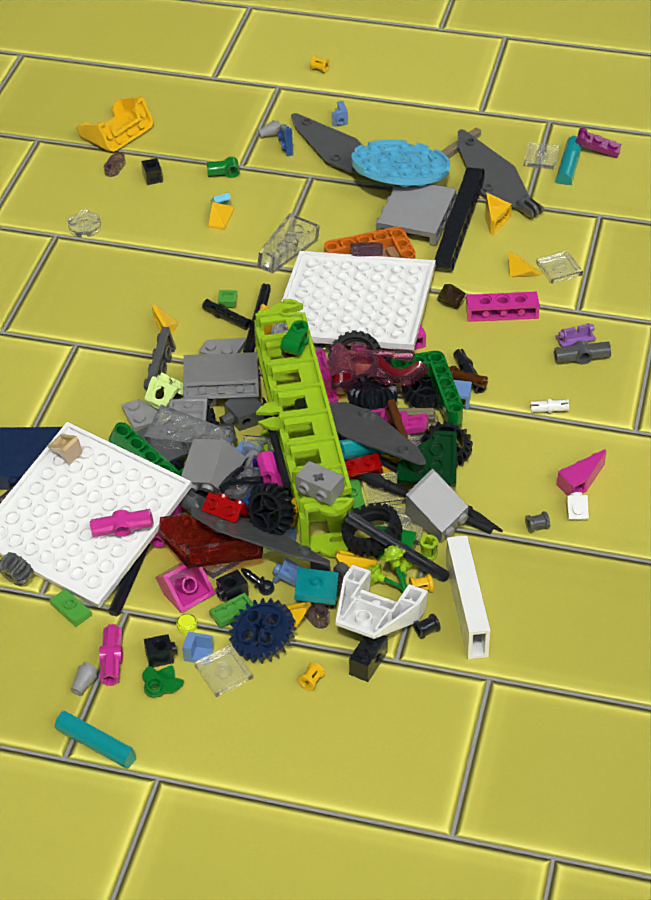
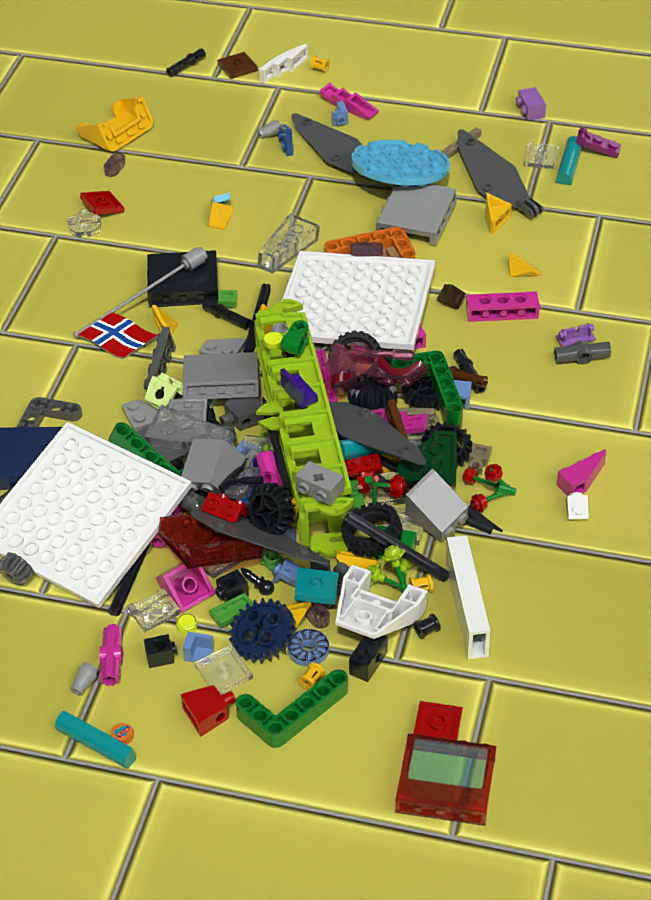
tan slope [47,434,82,464] -> none
bright green plate [50,589,92,627] -> none
dark pink piece [90,509,153,537] -> none
black brick [141,158,163,185] -> none
green plate [142,665,184,698] -> none
green piece [207,157,239,178] -> none
lime bush [420,534,438,561] -> none
black beam [435,168,485,271] -> none
dark grey bush [525,511,550,533] -> none
white pin [531,399,569,414] -> none
clear plate [536,250,583,284] -> none
none -> dark grey beam [16,397,82,427]
none -> flag [73,247,208,359]
none -> red plate [80,191,125,215]
none -> orange tile [111,723,134,745]
none -> clear plate [126,588,180,632]
none -> black panel [147,250,219,308]
none -> black pin [166,48,206,77]
none -> red torso [180,685,236,737]
none -> reddish brown plate [217,52,258,79]
none -> green beam [235,669,348,748]
none -> white slope [259,44,308,83]
none -> bright green plate [260,550,284,570]
none -> neon yellow piece [264,332,283,349]
none -> dark purple panel [280,368,318,408]
none -> tile [287,629,329,666]
none -> dark pink slope [319,83,379,120]
none -> red plant [357,471,407,522]
none -> panel [395,733,497,826]
none -> red plate [413,701,463,747]
none -> red plant [462,464,516,513]
none -> dark tan plate [468,443,492,474]
none -> medium lavender brick [516,87,546,121]

